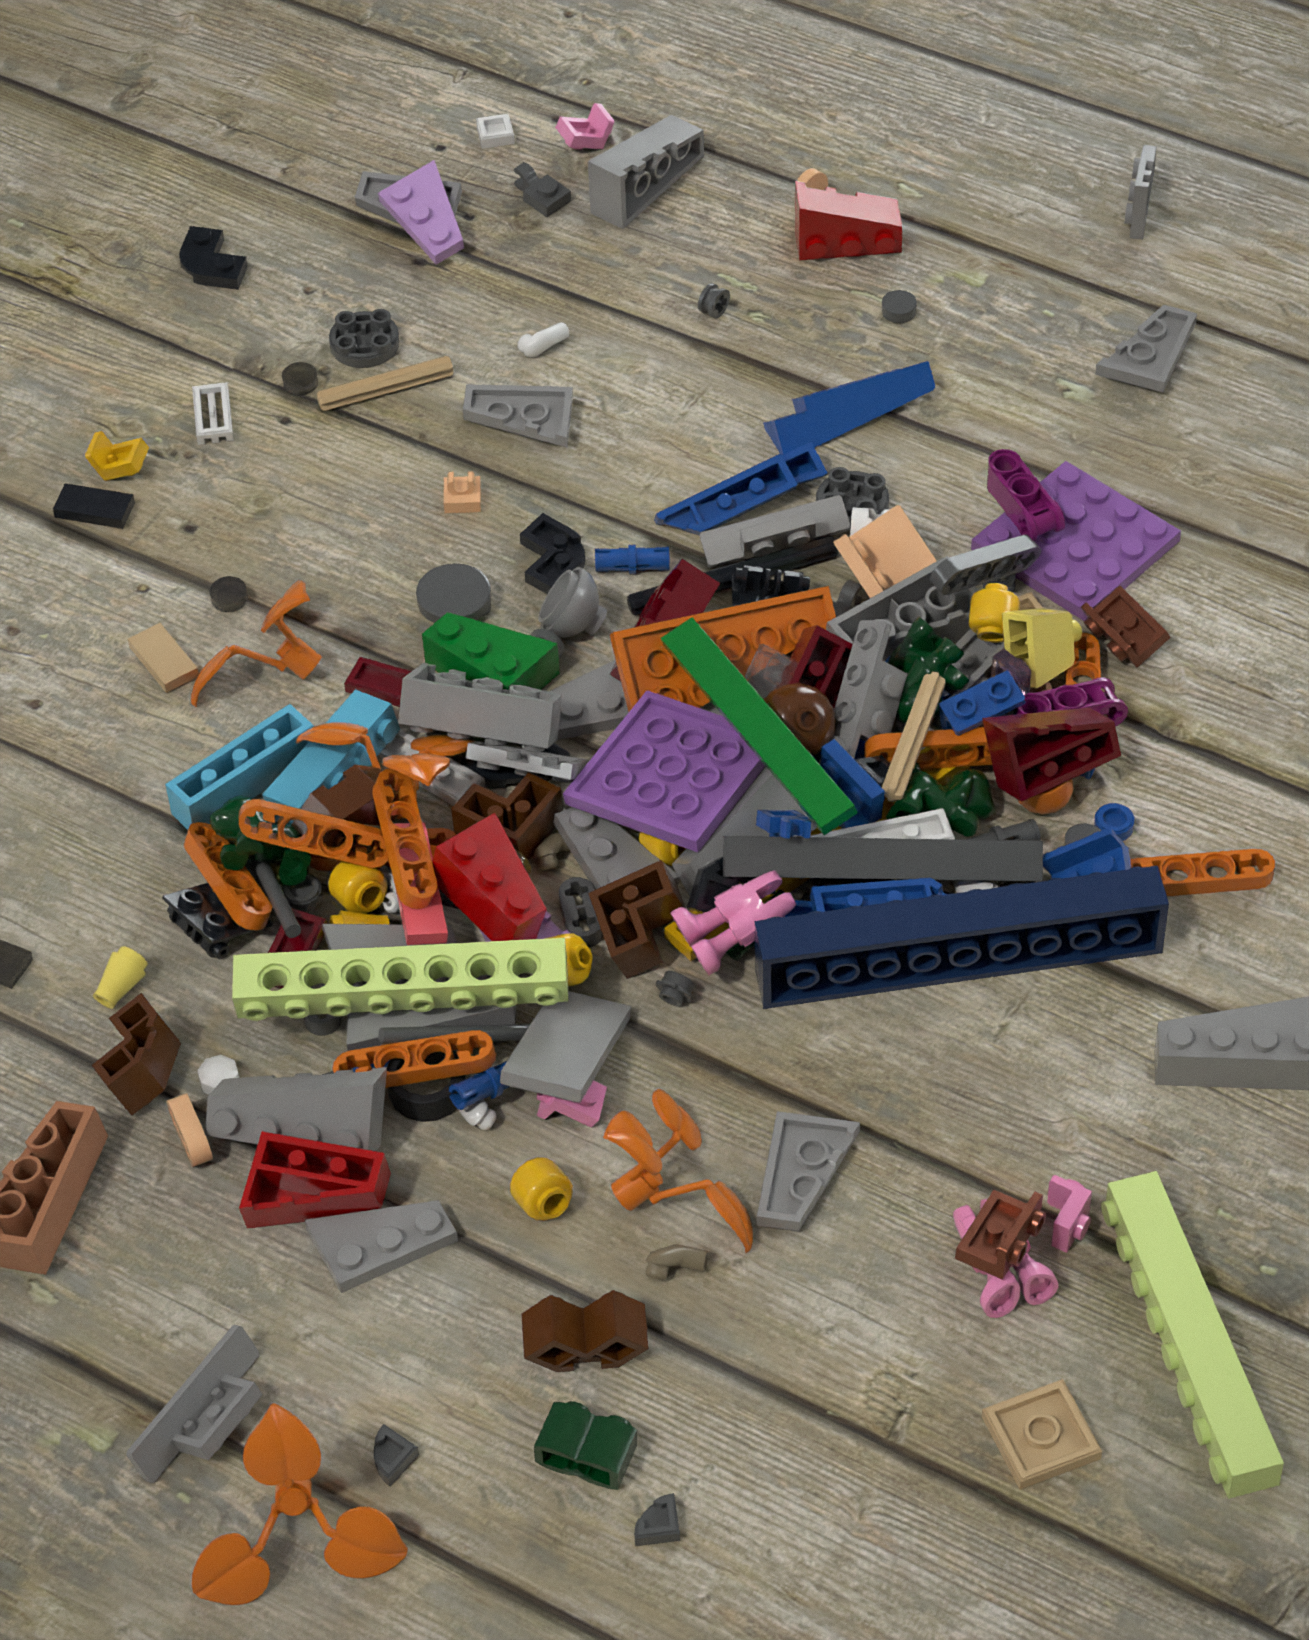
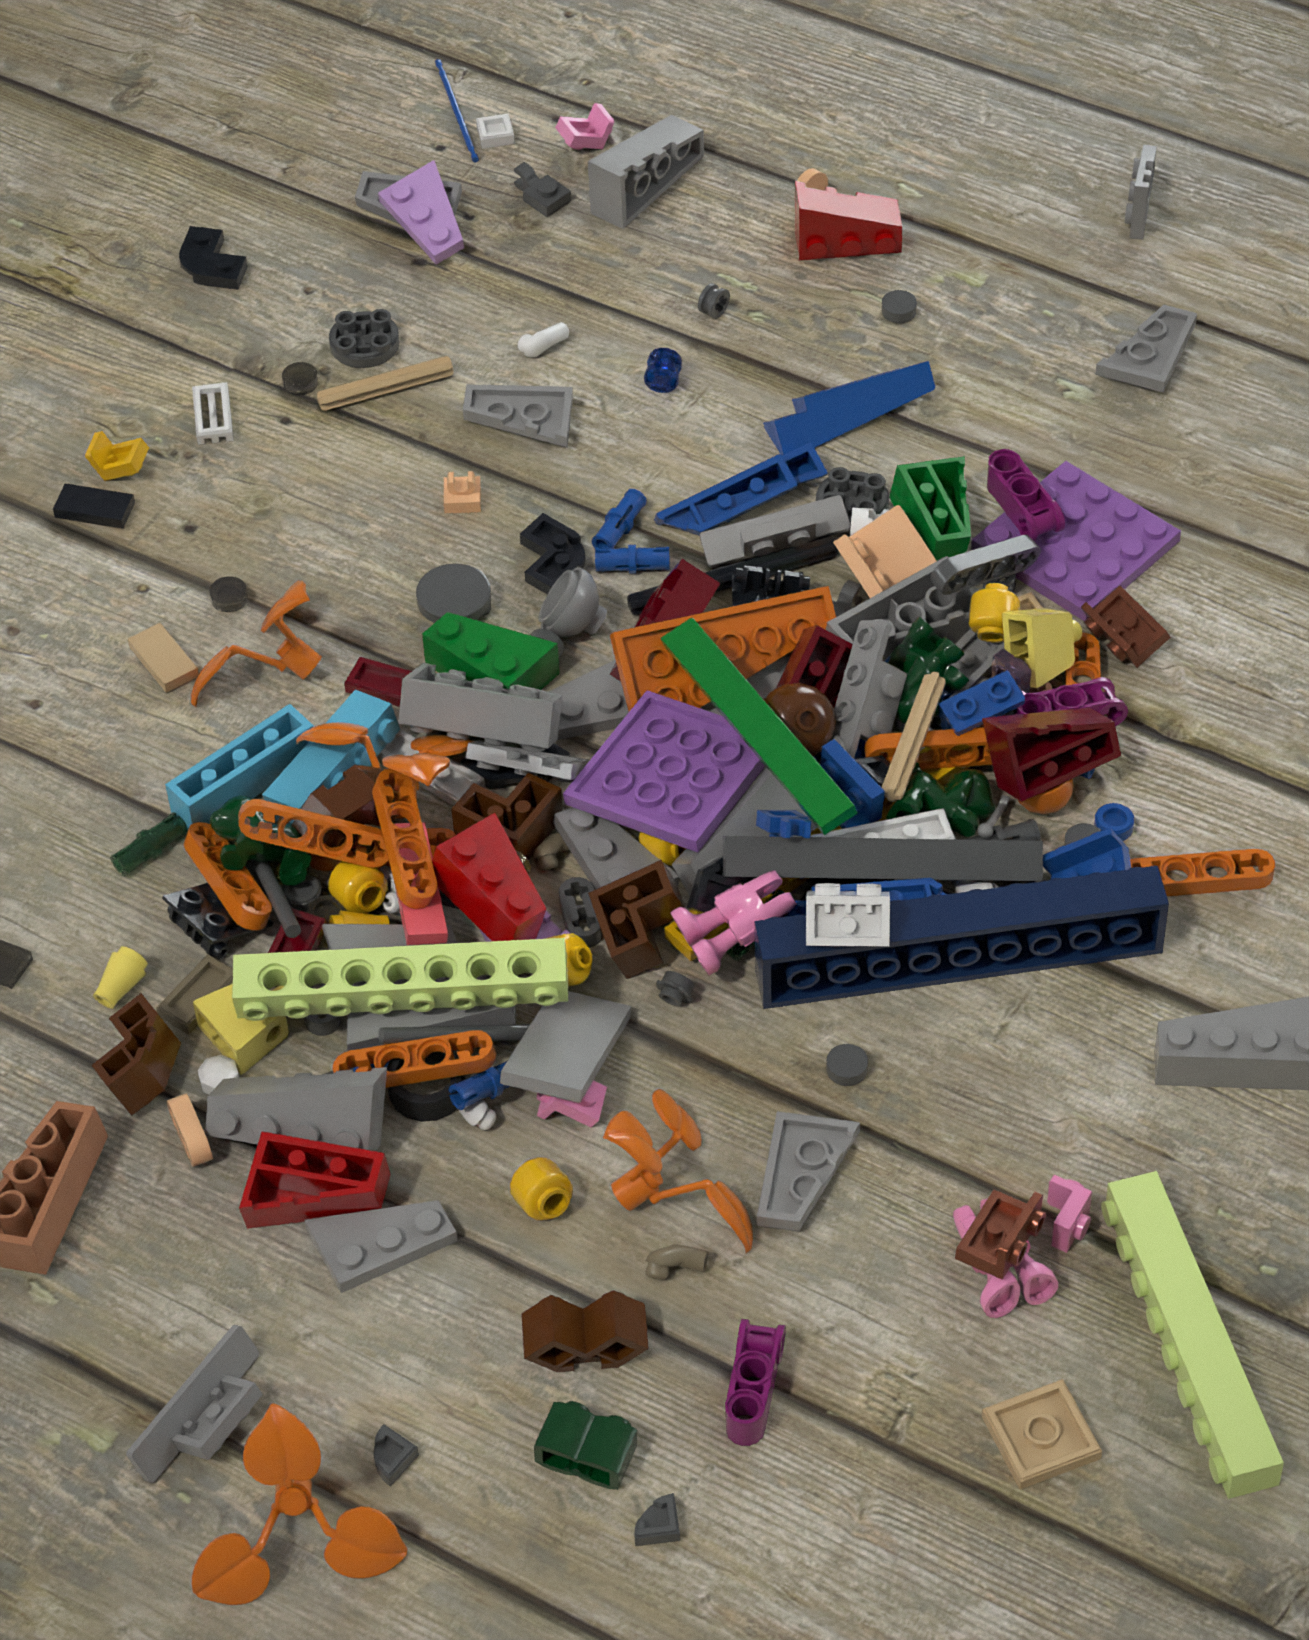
clear tile [744,644,791,693] -> none
none -> clear green pin [110,812,188,877]
none -> dark tan tile [156,954,233,1035]
none -> light yellow torso [193,984,289,1075]
none -> blue piece [435,59,479,163]
none -> blue pin [591,489,647,549]
none -> clear blue wheel [644,348,683,393]
none -> magenta piece [725,1319,786,1446]
none -> white bracket [806,883,890,946]
none -> dark grey tile [826,1044,868,1086]
none -> green wedge [889,456,971,561]
none -> light grey hinge [978,795,1011,839]

